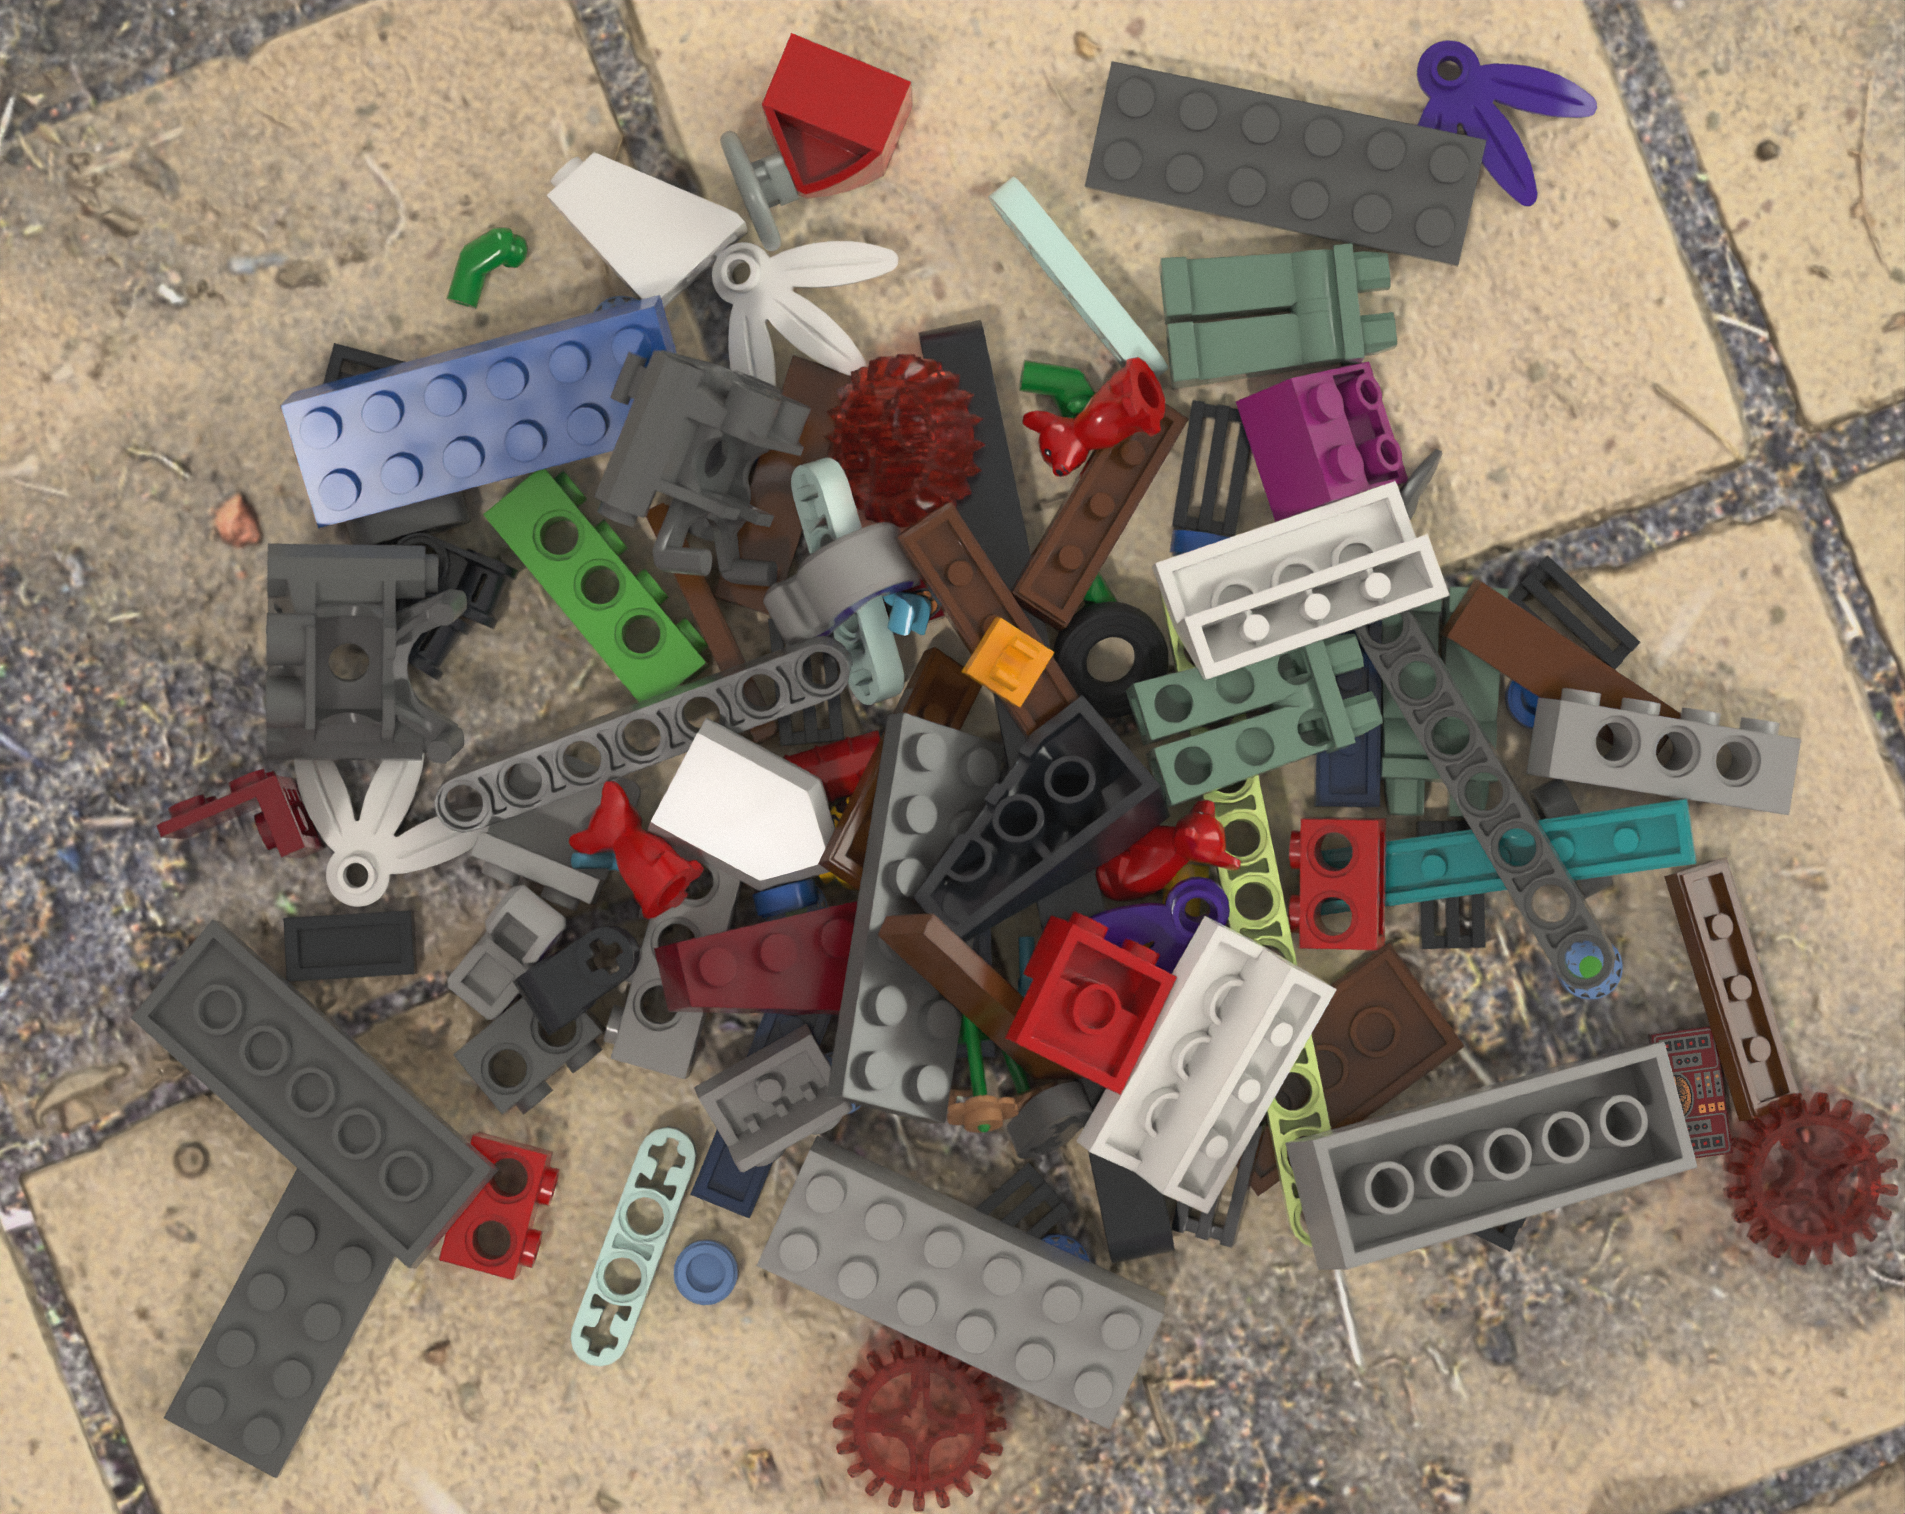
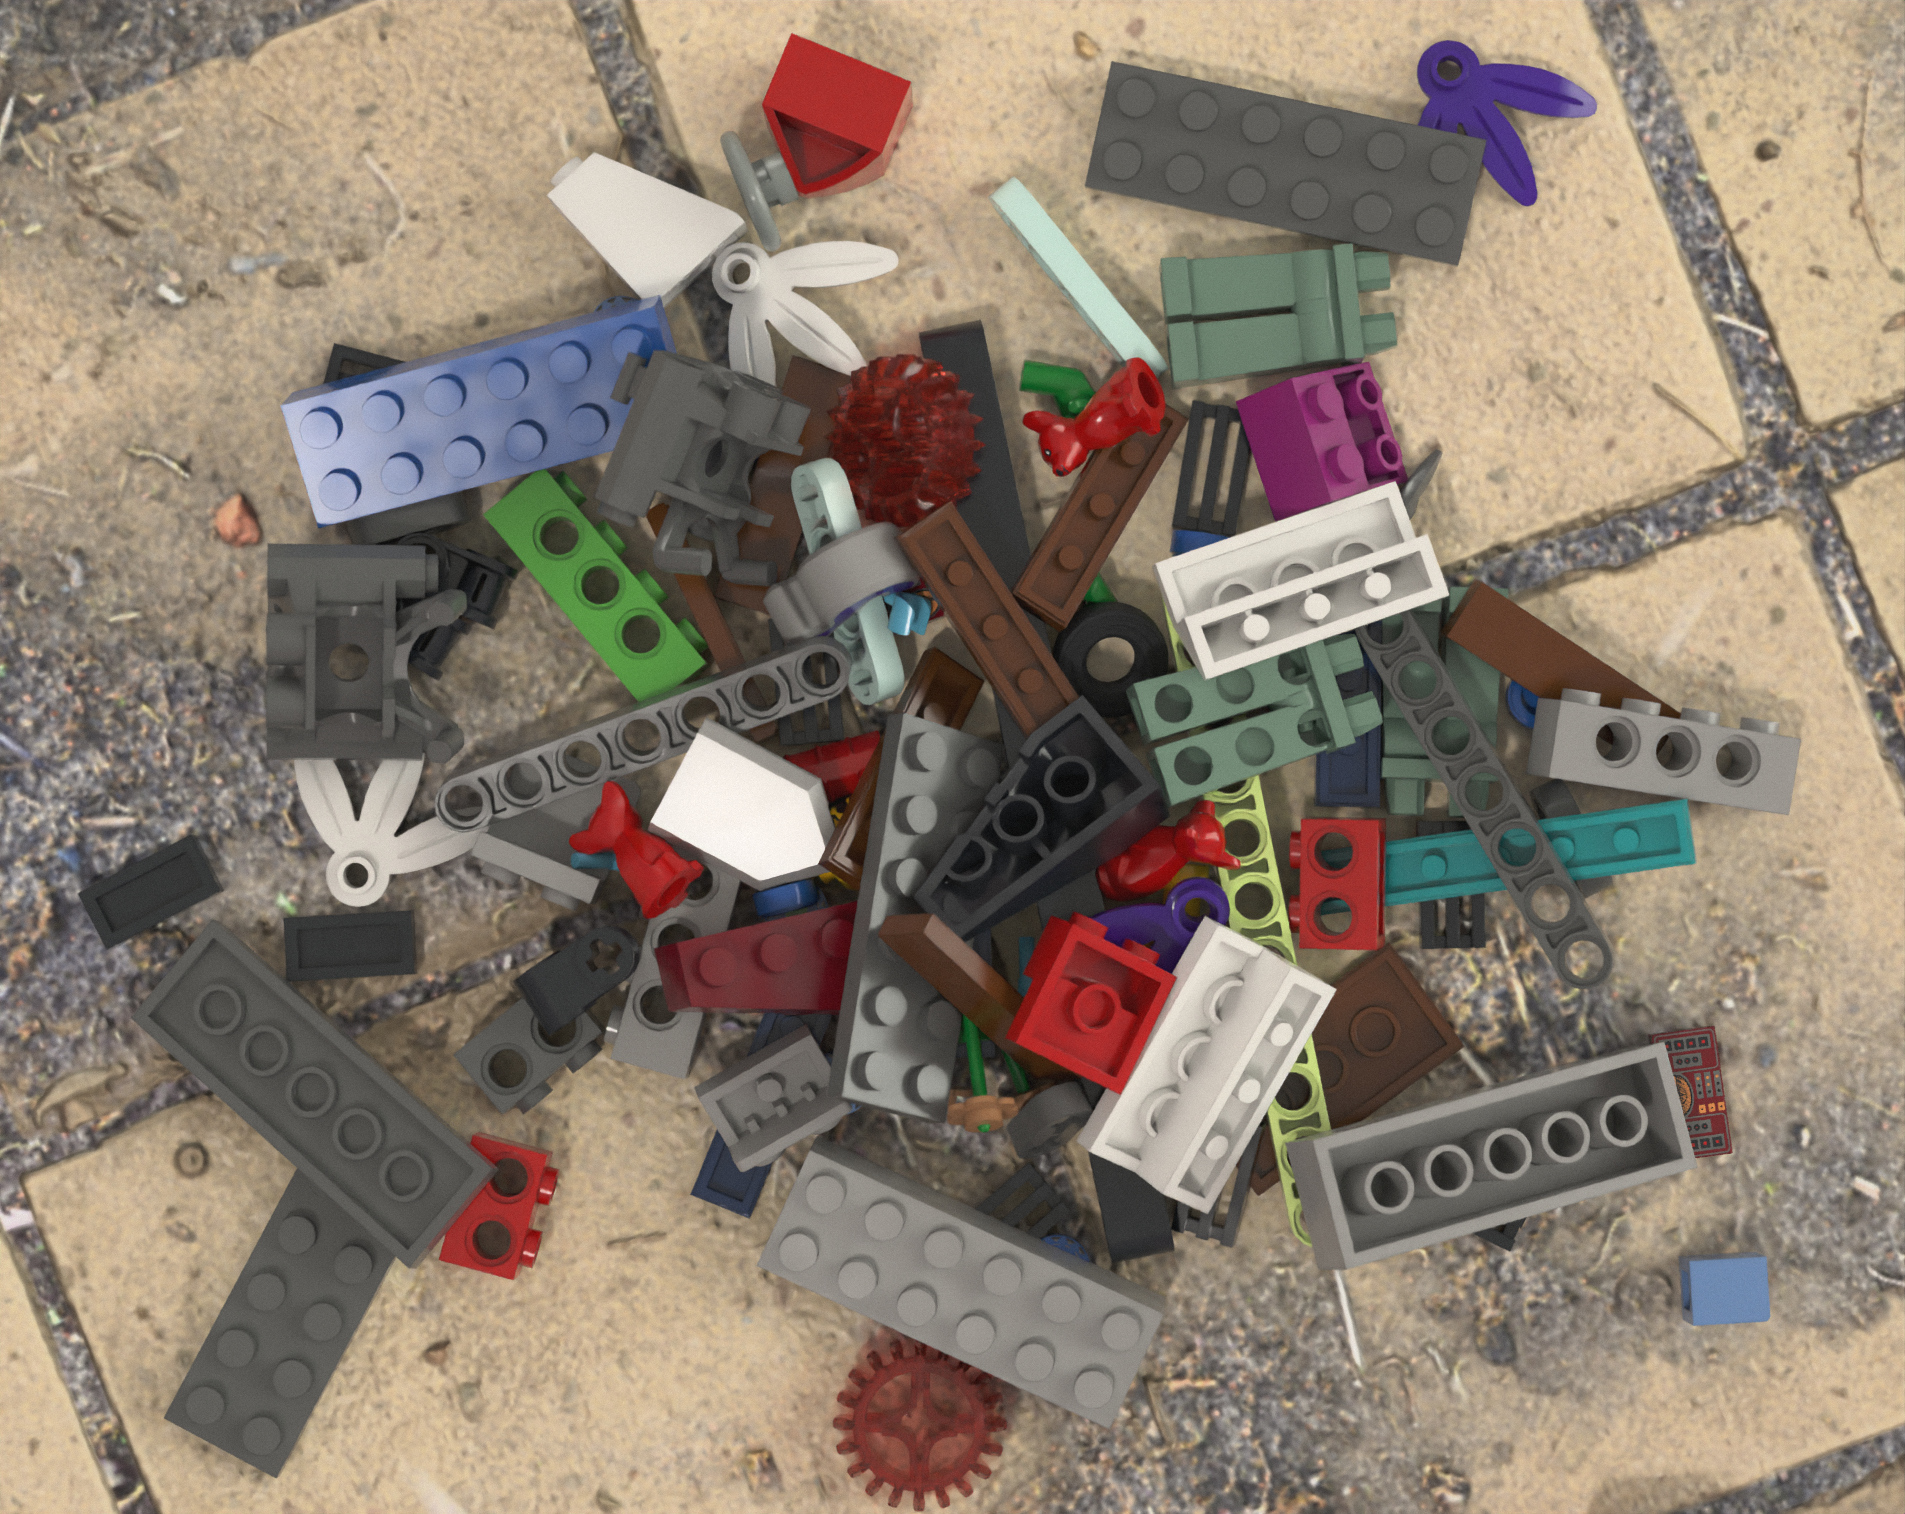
dark red bracket [156,769,325,859] -> none
green arm [446,227,528,309] -> none
light grey animal [447,885,566,1020] -> none
light aqua beam [570,1126,697,1367] -> none
medium blue tile [674,1239,739,1305] -> none
light orange tile [961,617,1054,707] -> none
black tile [1508,555,1641,670] -> none
medium blue tile [1556,941,1623,999] -> none
reddish brown tile [1664,857,1802,1122] -> none
clear red gear [1723,1092,1899,1265] -> none
none -> black tile [78,834,224,950]
none -> medium blue panel [1678,1252,1770,1326]

